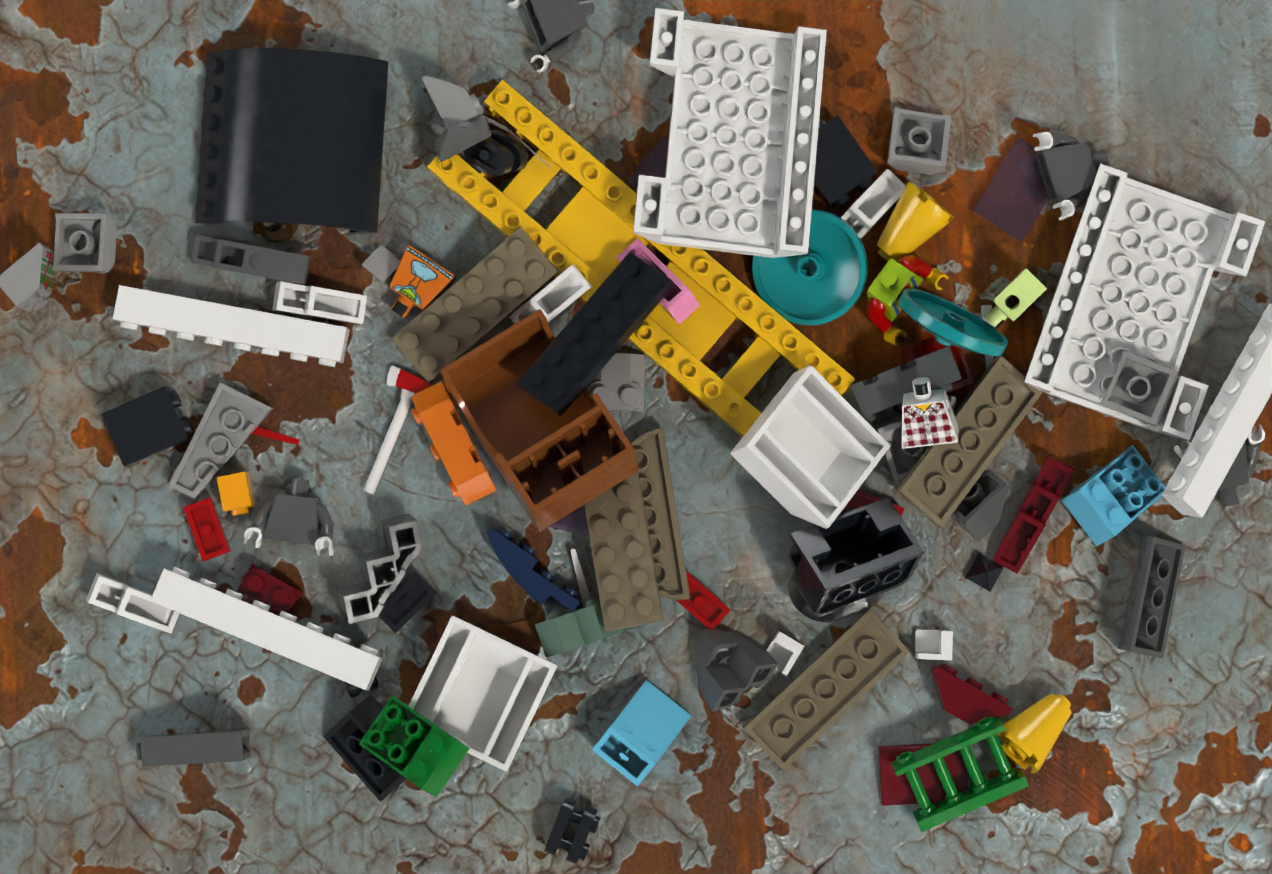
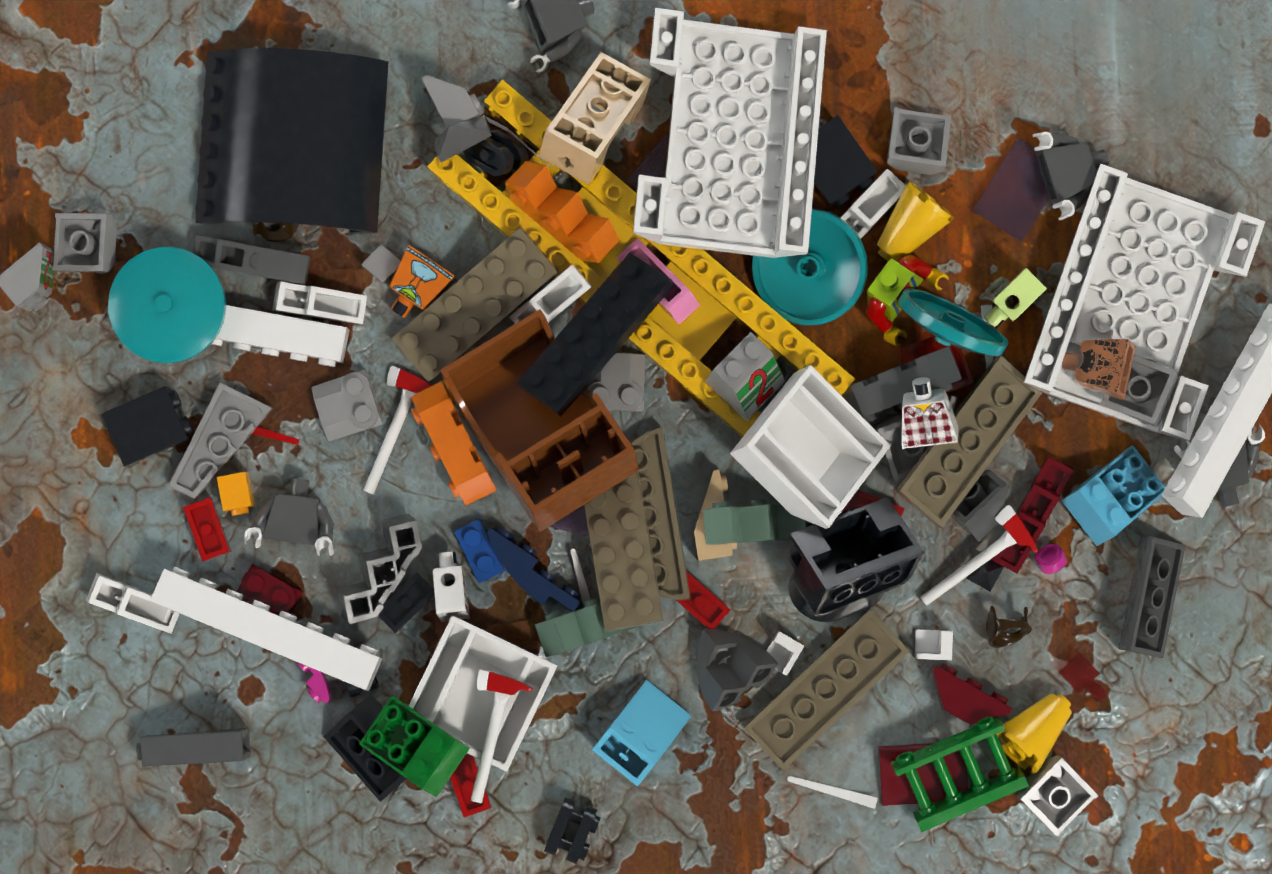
none -> teal dish [108,247,226,364]
none -> dark pink slope [296,662,333,704]
none -> light grey slope [311,369,384,442]
none -> white torso [433,552,470,622]
none -> red plate [450,754,492,818]
none -> blue plate [454,519,505,583]
none -> white piece [471,669,533,803]
none -> orange brick [505,161,620,263]
none -> tan plate [539,52,651,185]
none -> tan slope [693,469,737,561]
none -> sand green brick [703,499,813,545]
none -> light grey slope [705,332,785,421]
none -> white sticker [787,776,878,809]
none -> white piece [920,505,1038,606]
none -> dark brown piece [986,606,1032,648]
none -> light grey slope [1017,755,1099,837]
none -> dark pink tile [1035,544,1067,574]
none -> clear red plate [1058,652,1109,702]
none -> nougat torso [1062,339,1136,400]

